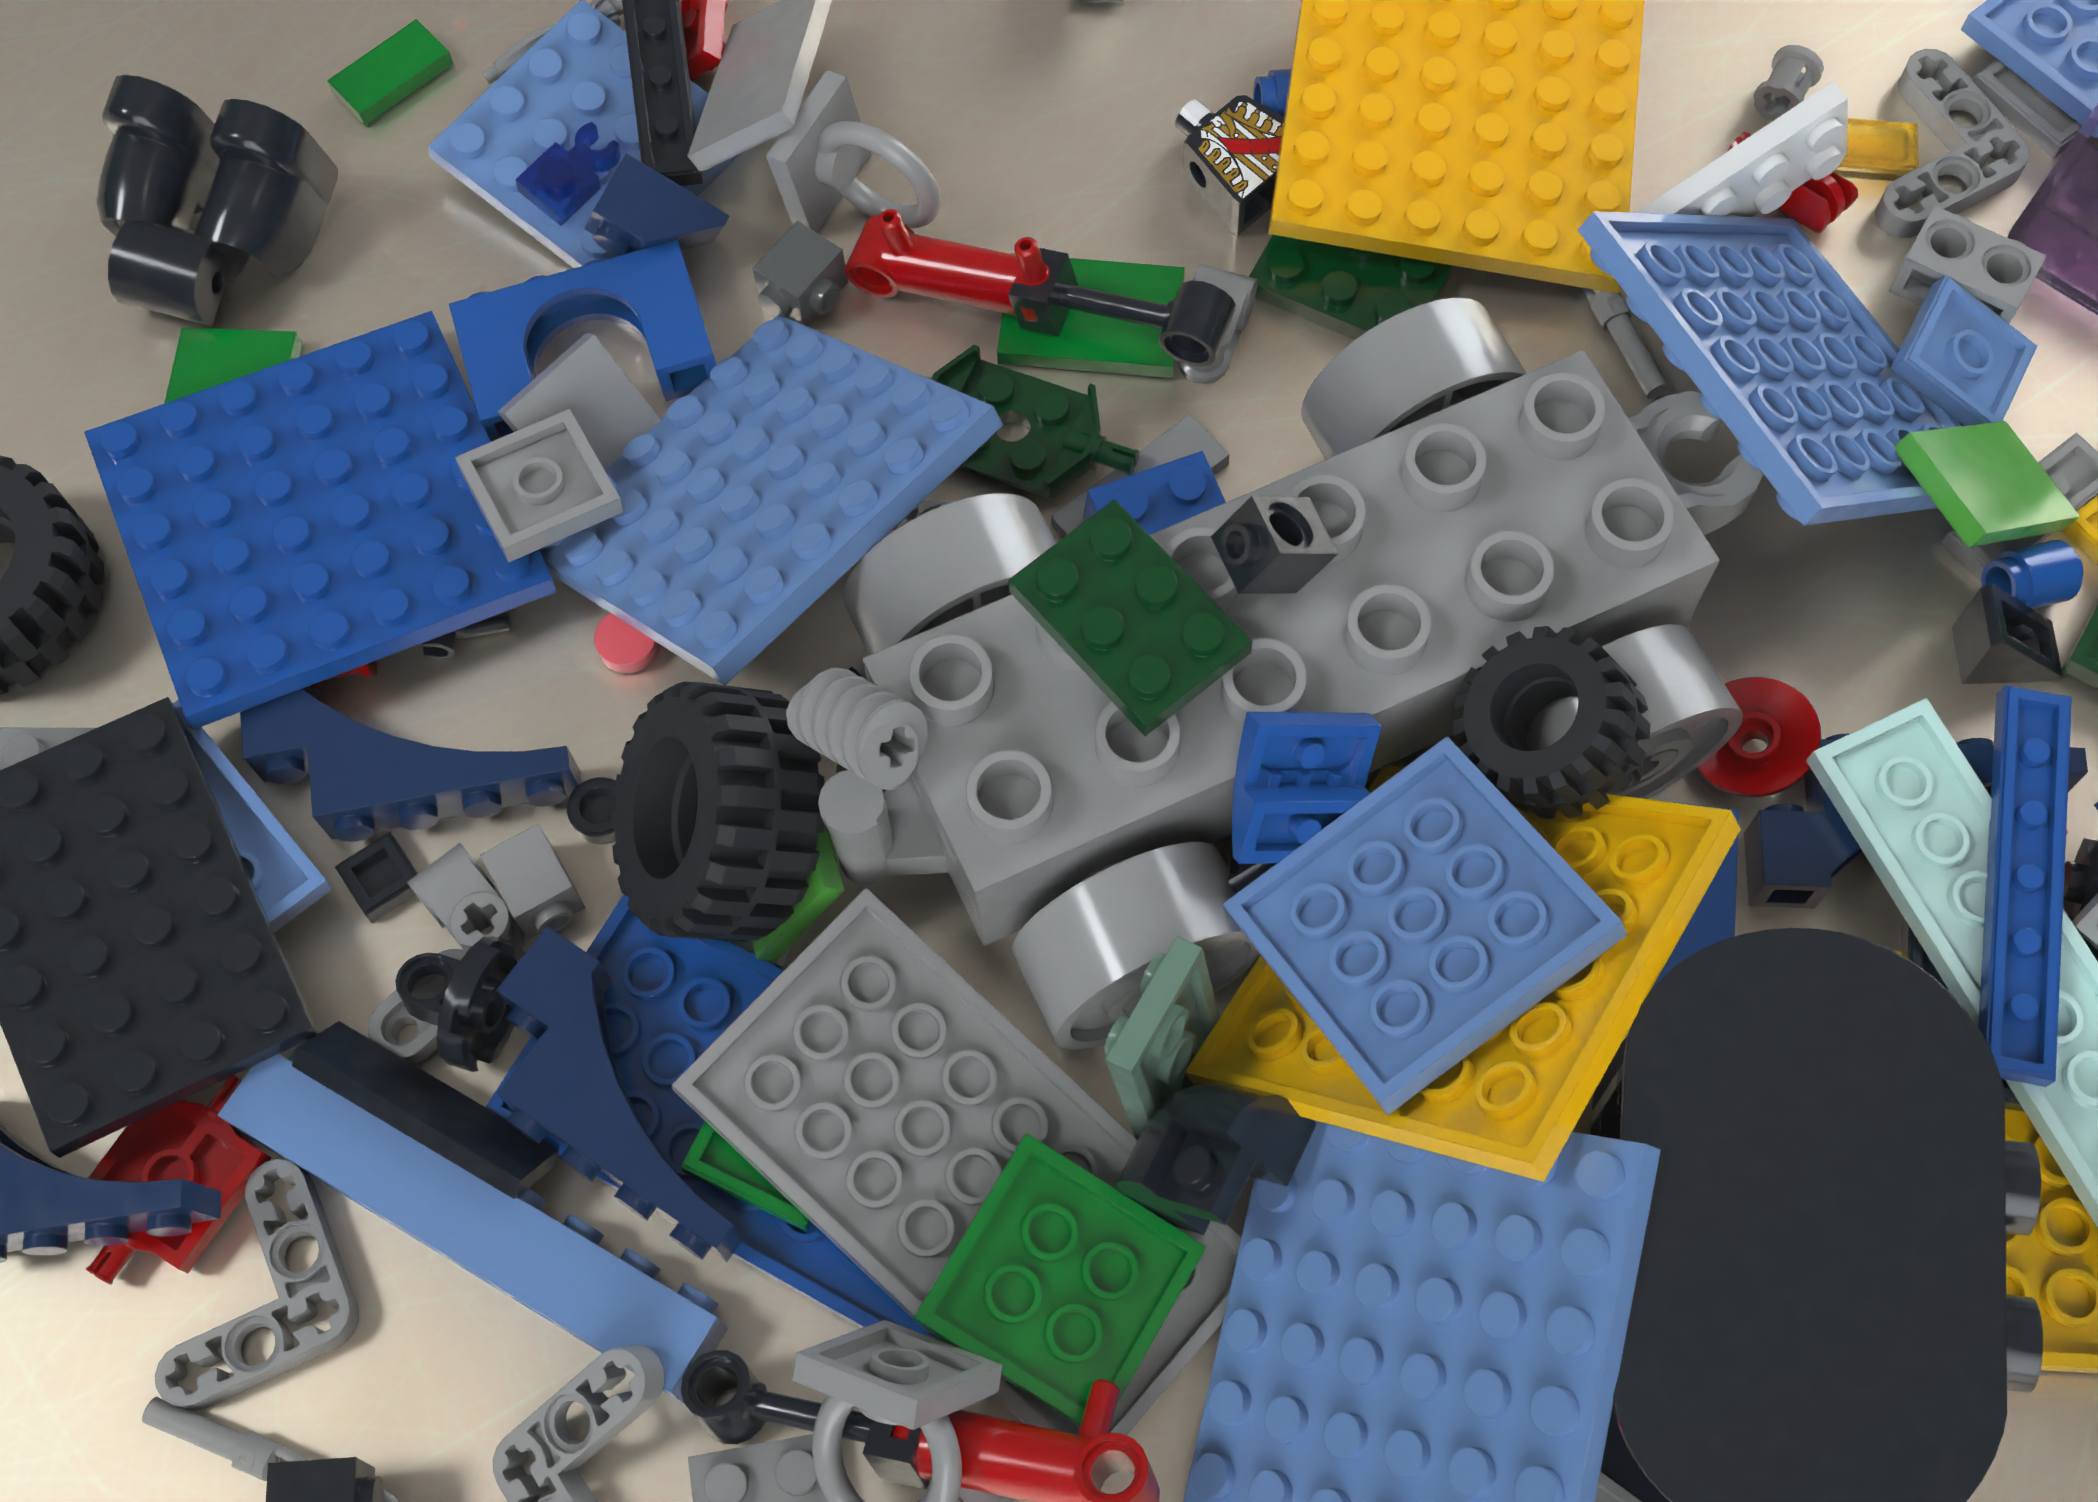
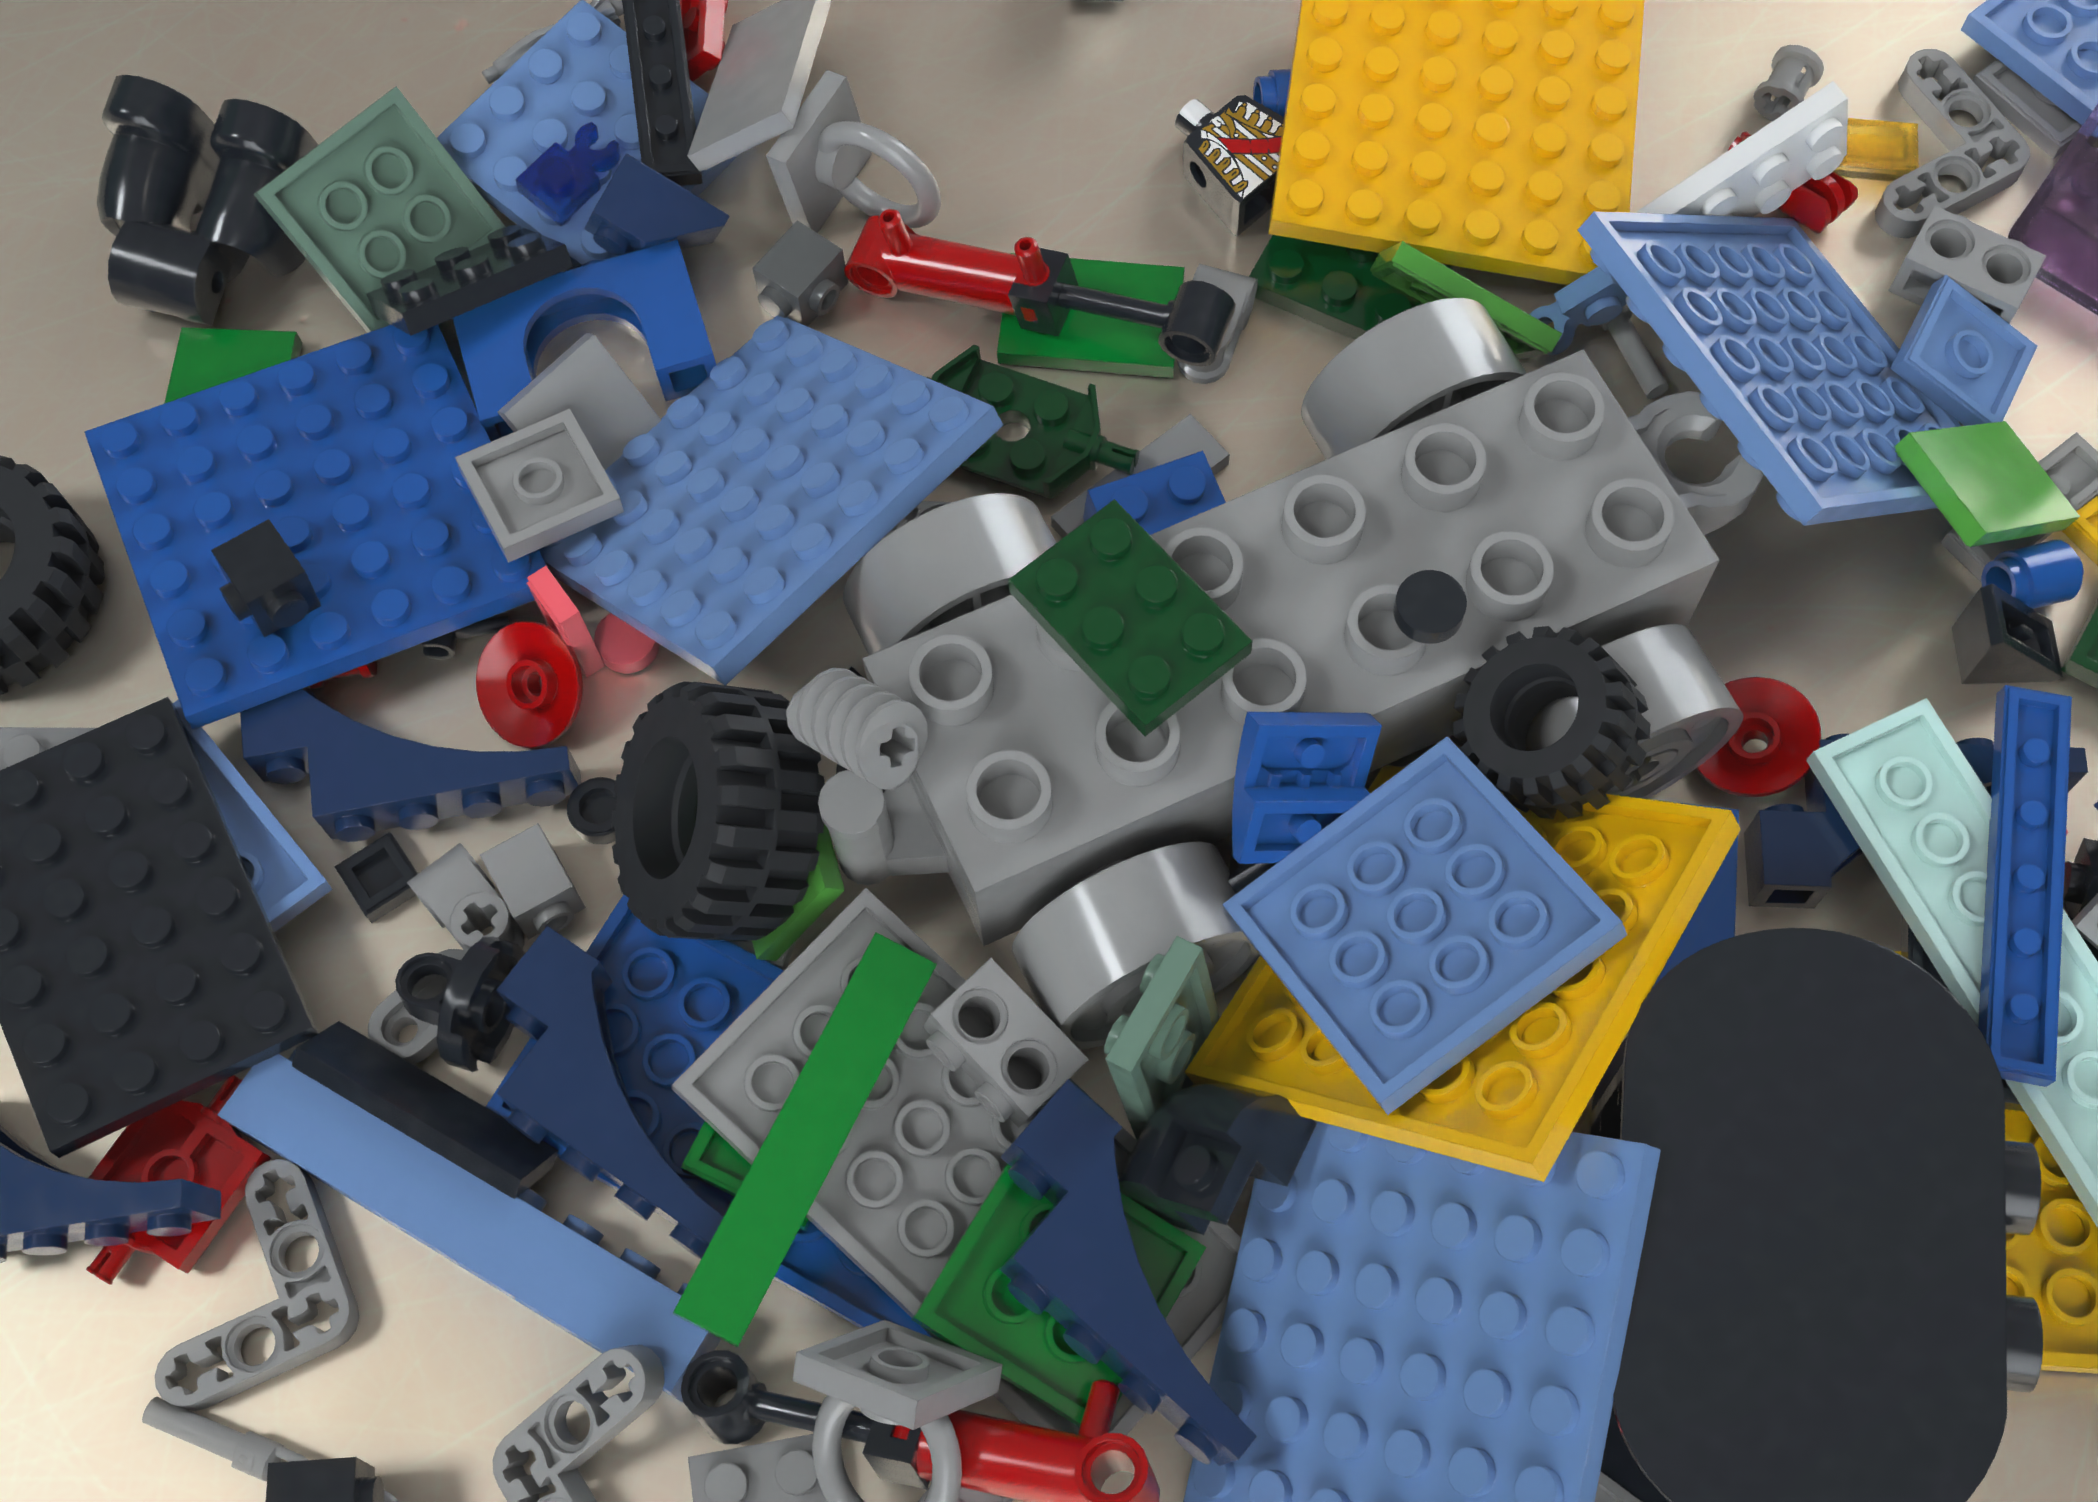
green tile [327,19,454,126] -> none
black brick [1211,496,1338,594] -> none
none -> black brick [211,519,321,638]
none -> sand green plate [254,86,505,333]
none -> black plate [366,225,573,336]
none -> red dish [476,621,583,747]
none -> coral tile [527,566,605,678]
none -> green tile [673,932,937,1348]
none -> light grey brick [923,958,1089,1128]
none -> dark blue arch [999,1079,1257,1466]
none -> bright green tile [1369,241,1562,359]
none -> black tile [1393,570,1467,644]
none -> medium blue plate [1529,267,1627,355]

